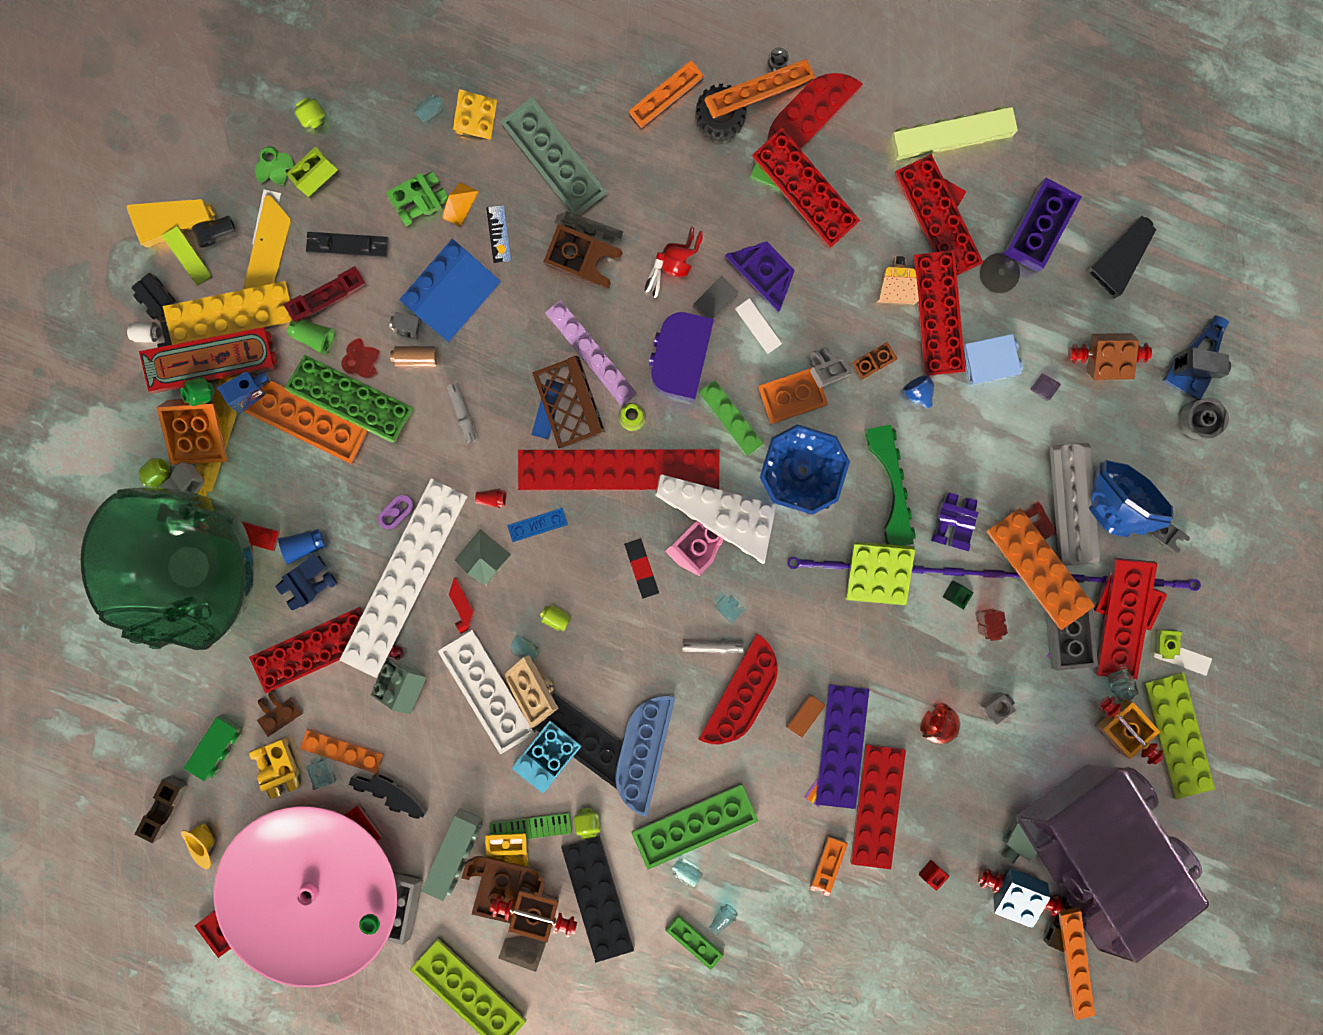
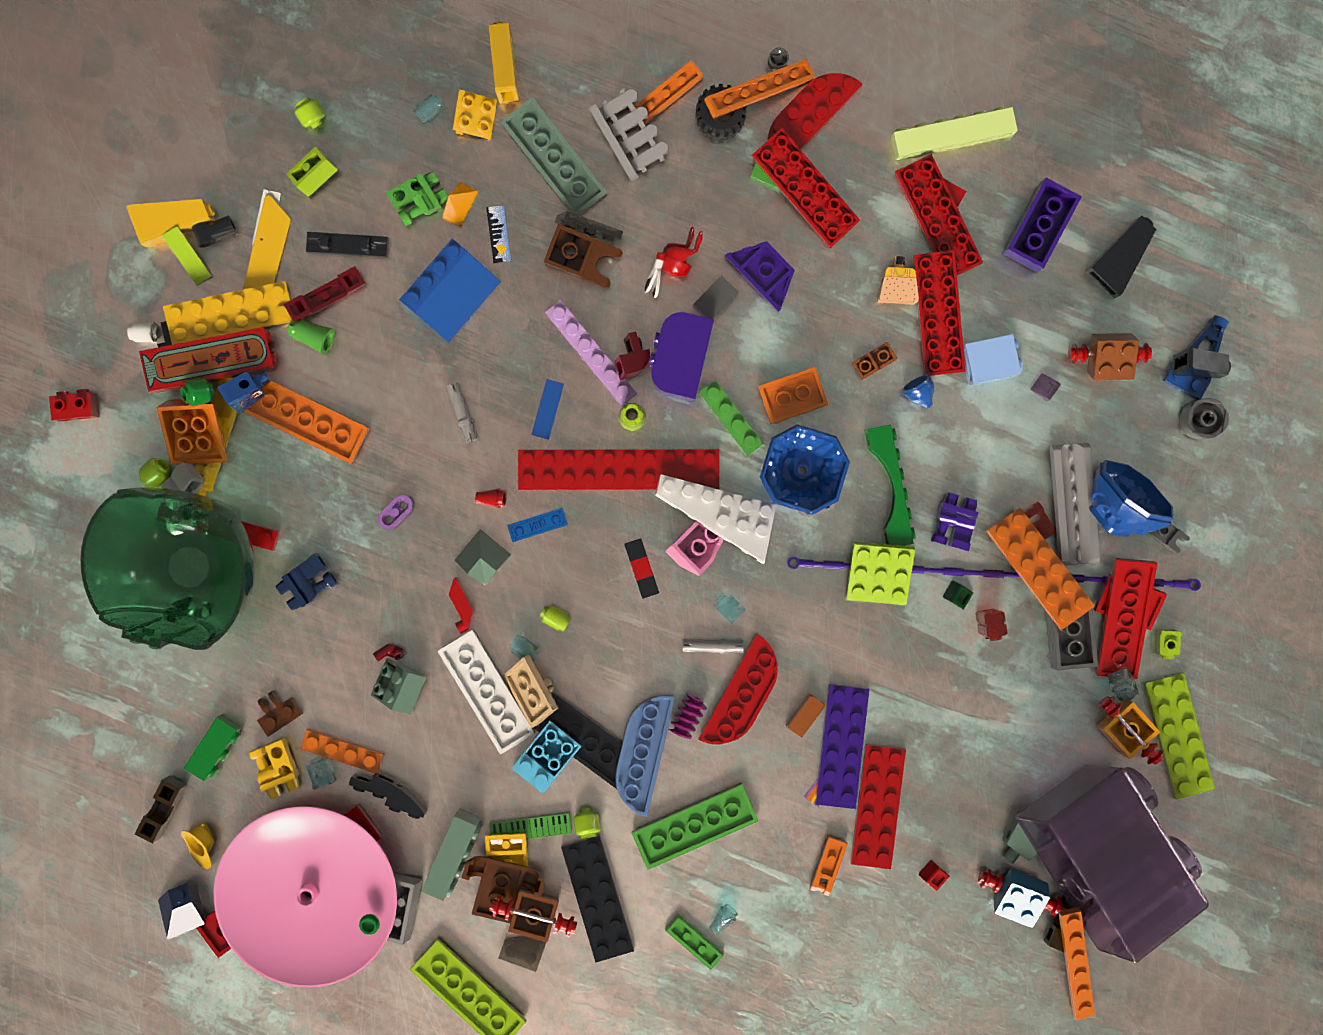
black brick [132,273,178,321] -> none
red plate [249,607,363,694] -> none
bright green plate [255,146,294,185] -> none
blue plant [278,529,326,564] -> none
bright green plate [284,354,413,442] -> none
white plate [340,479,468,678] -> none
clear red plate [341,338,379,378] -> none
flat silver brick [389,312,422,339] -> none
medium nougat brick [390,346,437,367] -> none
reddish brown fence [532,356,605,448] -> none
clear light blue brick [671,858,703,887] -> none
white sticker [735,298,782,354] -> none
light grey hinge [810,347,852,388] -> none
clear red cylinder [920,703,961,745] -> none
clear smoke dish [980,253,1020,293] -> none
flat silver brick [981,692,1016,725] -> none
white sticker [1154,643,1212,675] -> none
none -> red brick [49,389,99,422]
none -> dark blue slope [158,883,206,939]
none -> yellow slope [488,21,520,103]
none -> light grey fence [589,88,669,181]
none -> dark red brick [614,332,650,380]
none -> magenta piece [668,693,707,739]

